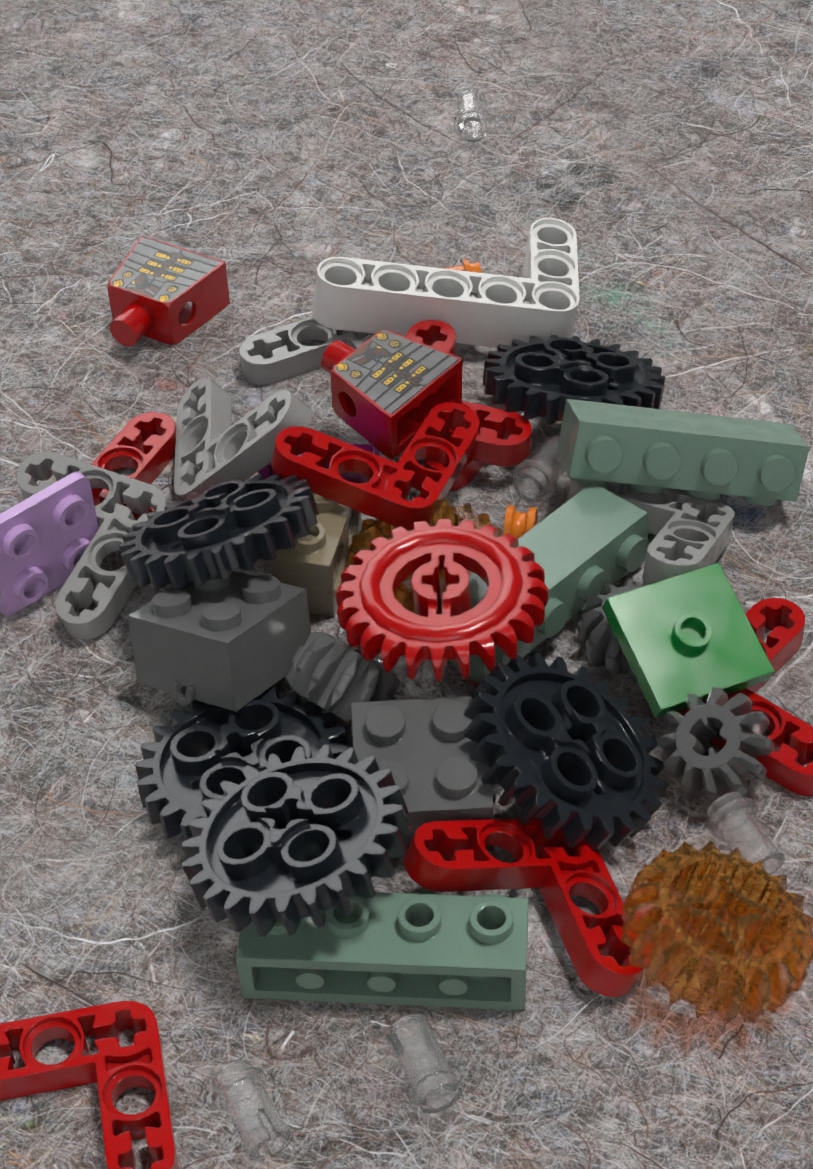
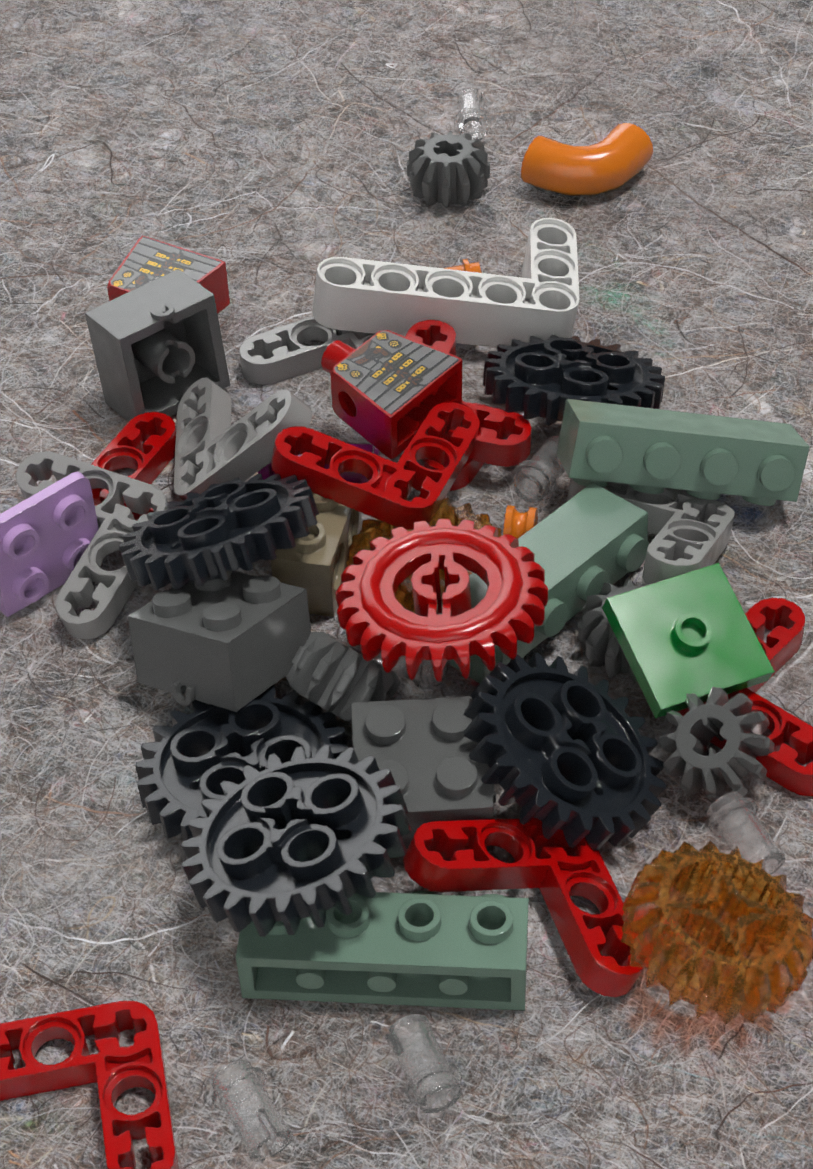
none -> dark grey brick [85,269,230,422]
none -> dark grey gear [407,130,490,208]
none -> orange cylinder [521,123,653,196]

